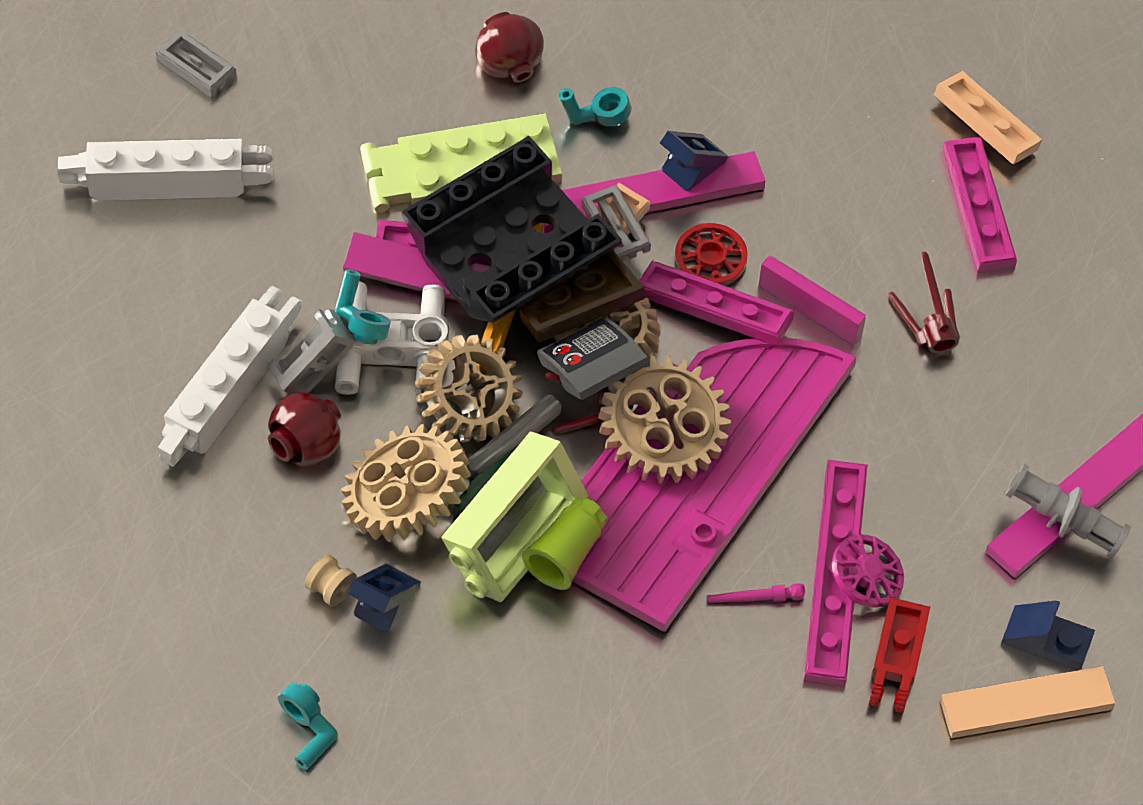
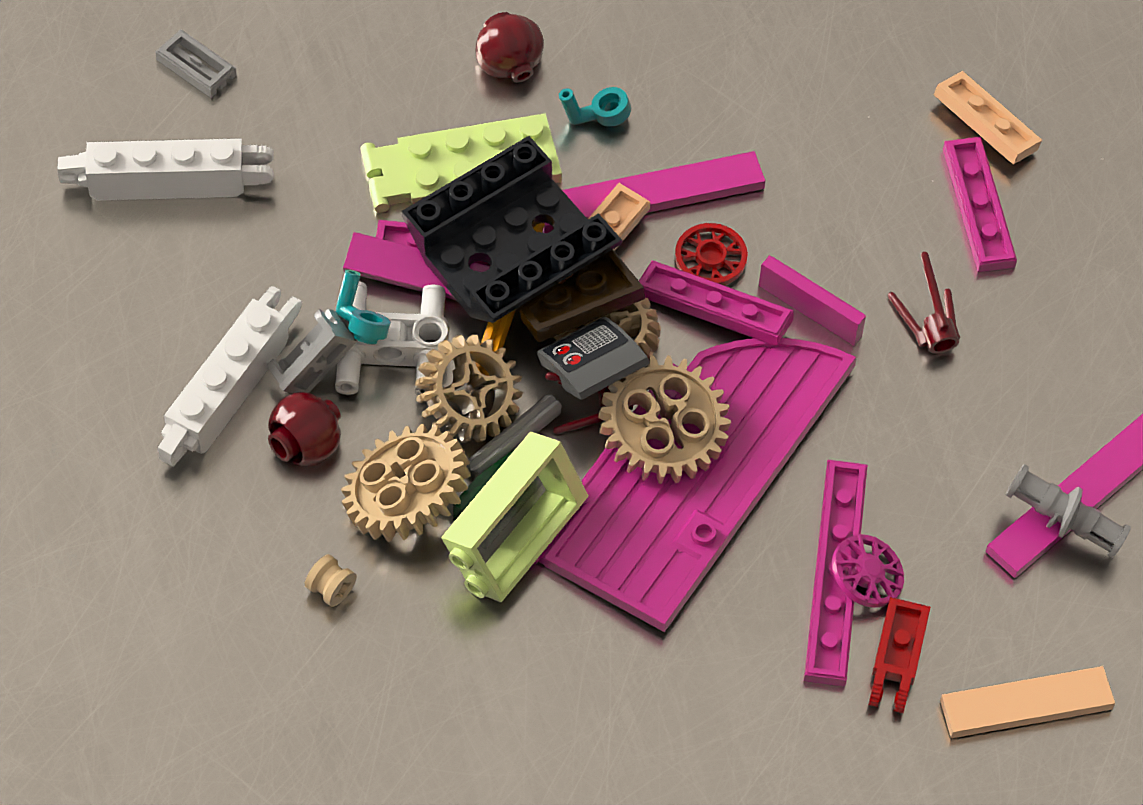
teal plate [278,683,338,770] -> none
dark blue slope [348,563,421,632] -> none
lime plant [522,497,607,590] -> none
light grey tile [581,184,651,261] -> none
dark blue slope [660,131,729,191] -> none
dark pink piece [707,583,806,603] -> none
dark blue slope [1001,600,1095,671] -> none

